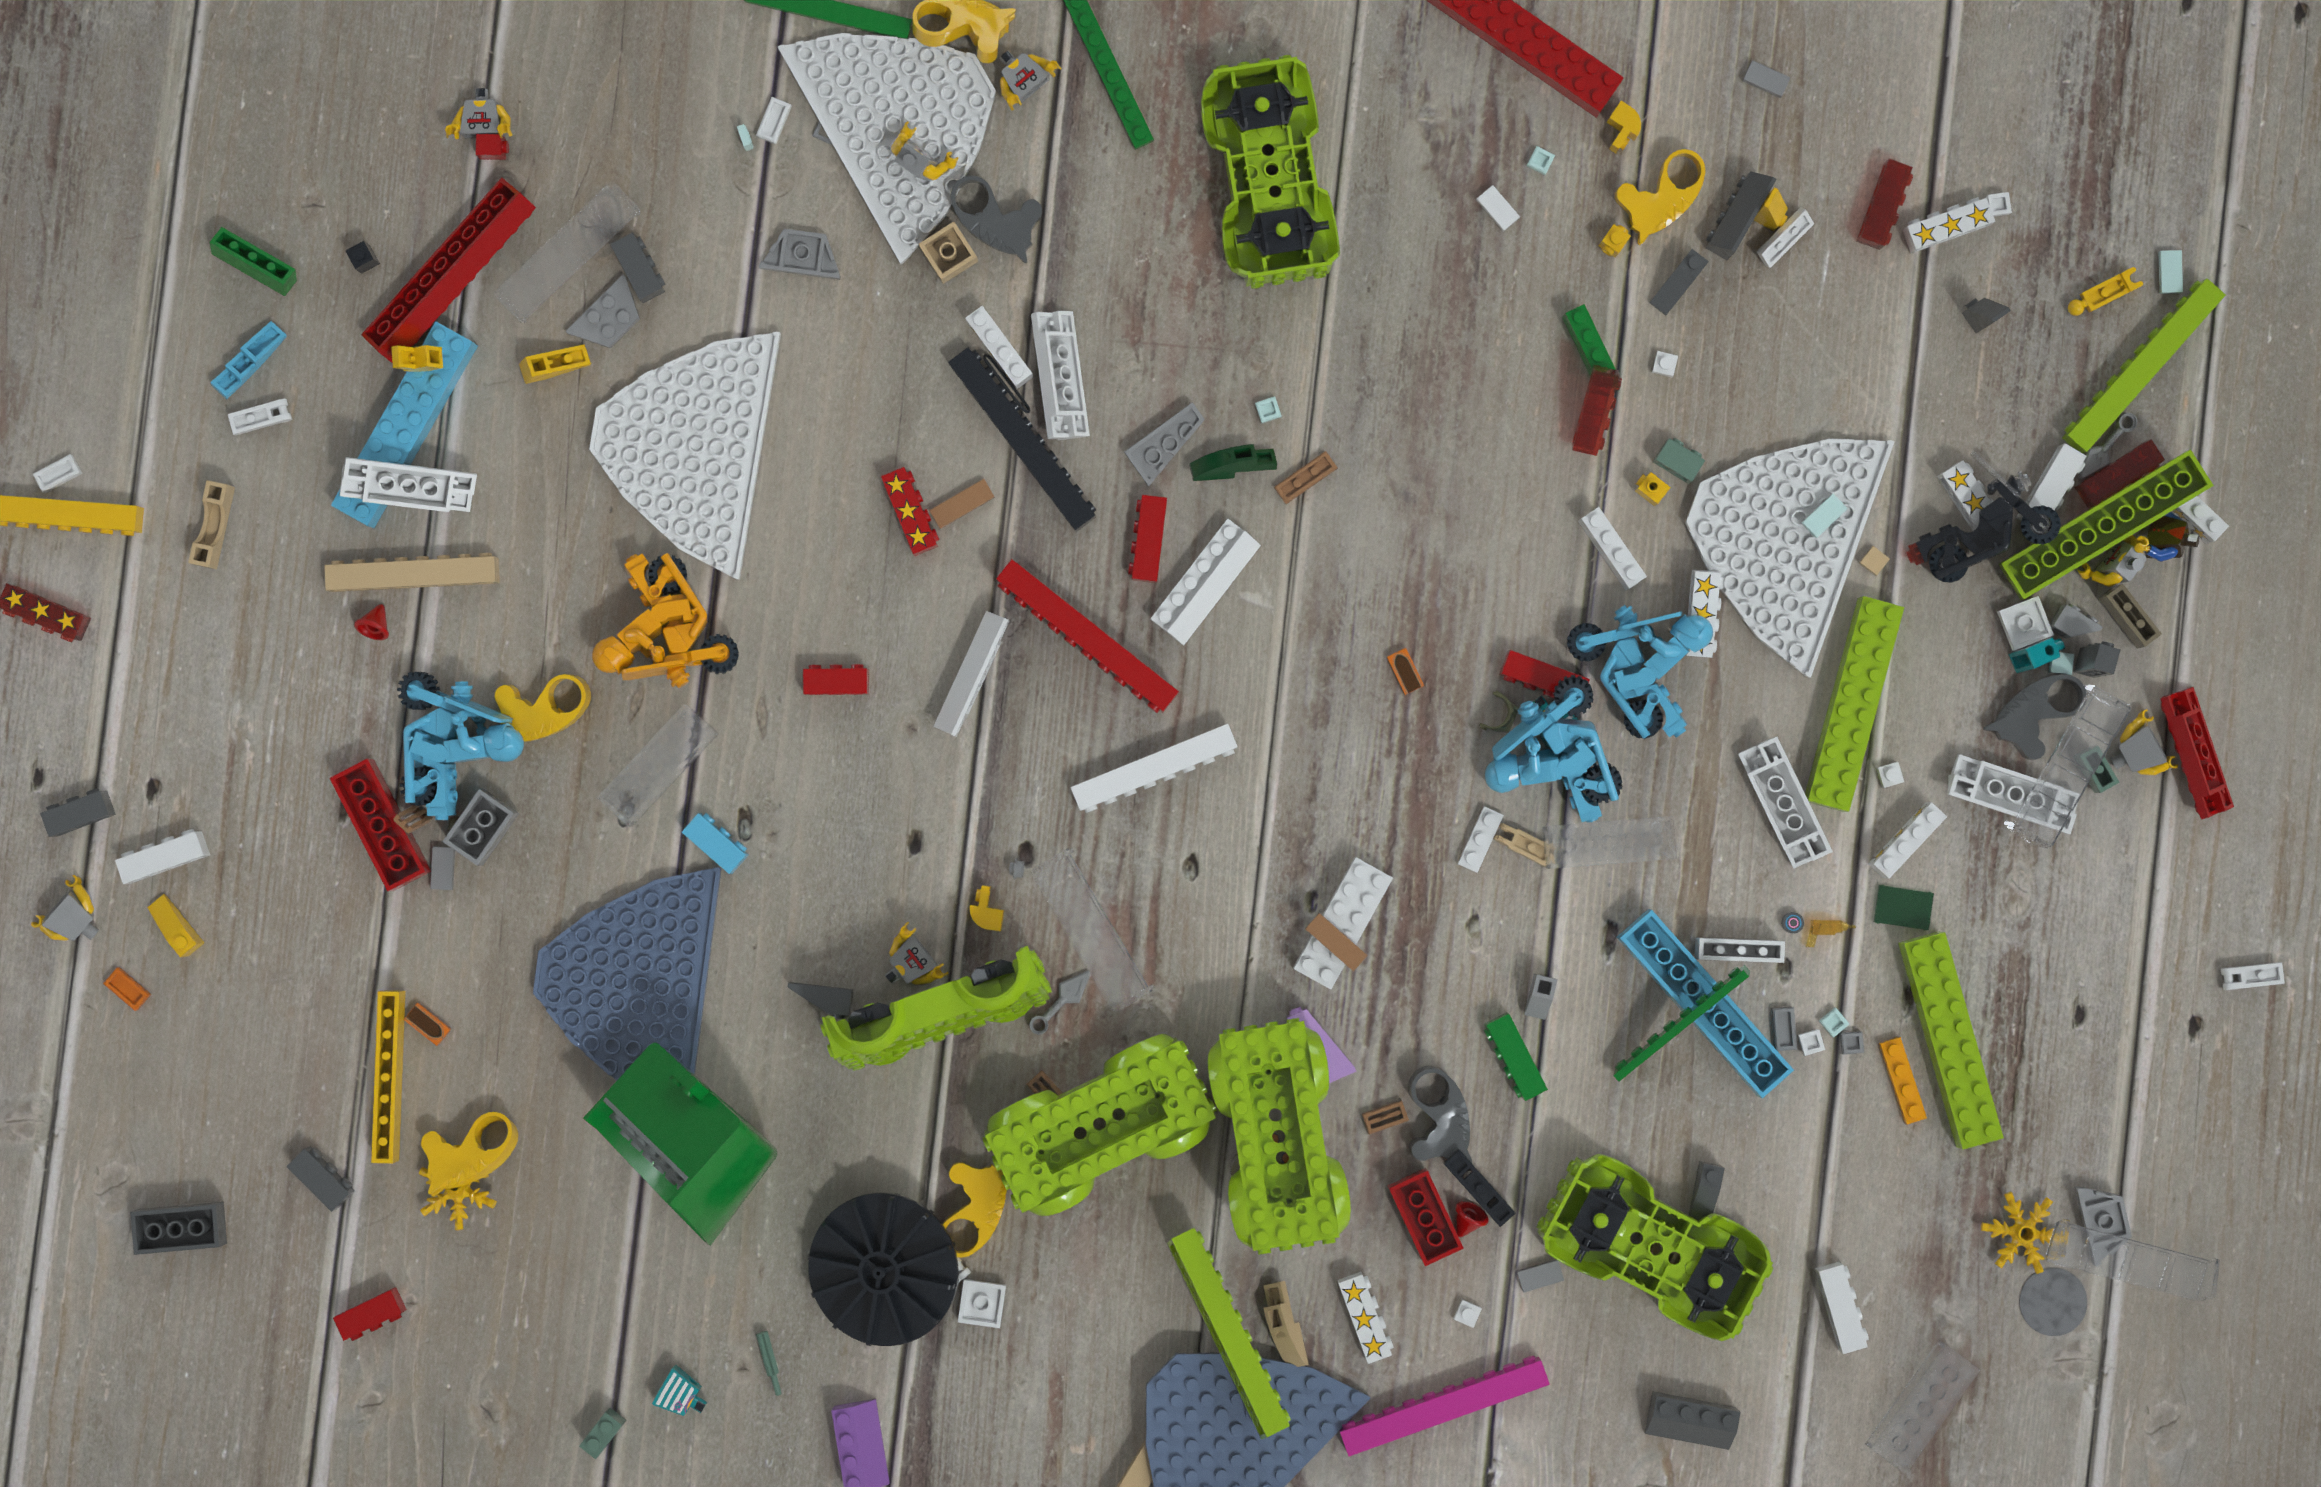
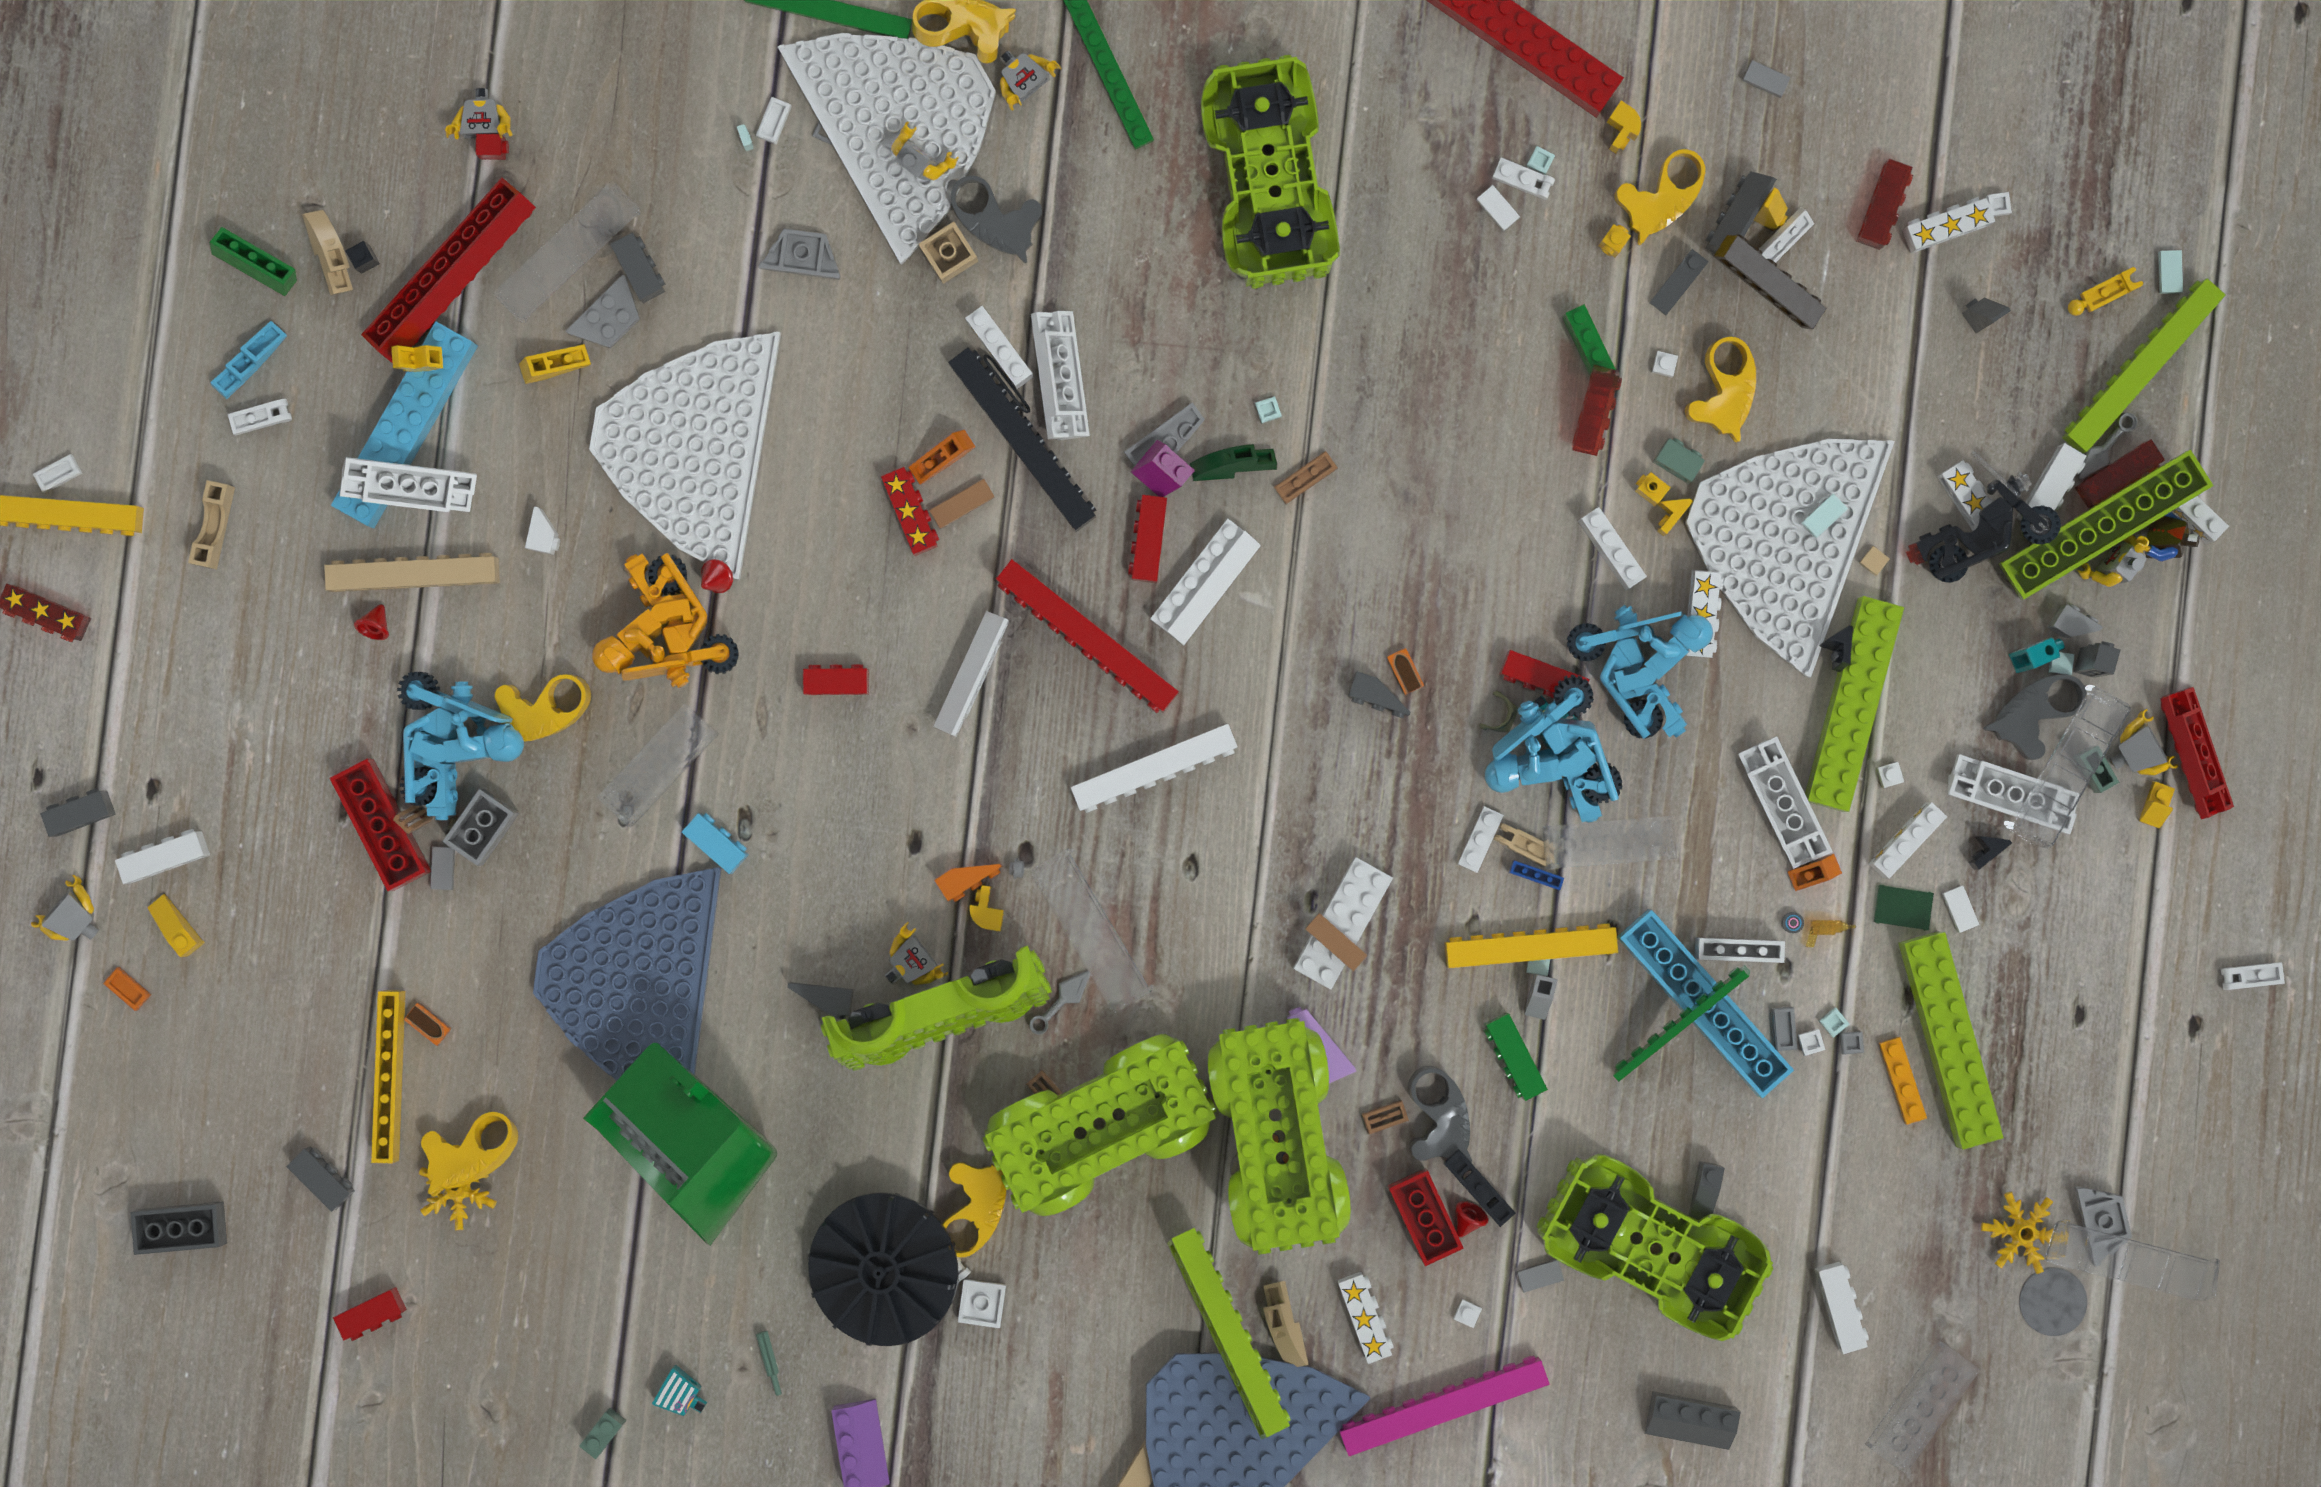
white plate [1997,596,2054,651] -> none
dark tan brick [2098,584,2162,649] -> none
none -> tan slope [302,210,353,295]
none -> white slope [525,507,560,555]
none -> red hat [701,559,733,593]
none -> orange slope [908,429,976,485]
none -> orange slope [934,864,1003,902]
none -> magenta slope [1130,440,1195,497]
none -> dark grey slope [1348,671,1411,718]
none -> yellow brick [1444,923,1618,968]
none -> white plate [1492,158,1555,200]
none -> blue piece [1509,860,1564,890]
none -> light aqua tile [1526,959,1550,976]
none -> yellow slope [1657,499,1693,536]
none -> yellow animal [1685,337,1756,442]
none -> brick [1713,234,1827,329]
none -> orange slope [1788,854,1842,891]
none -> black slope [1819,625,1853,672]
none -> white tile [1942,885,1979,933]
none -> black slope [1969,836,2012,870]
none -> yellow slope [2139,781,2175,828]

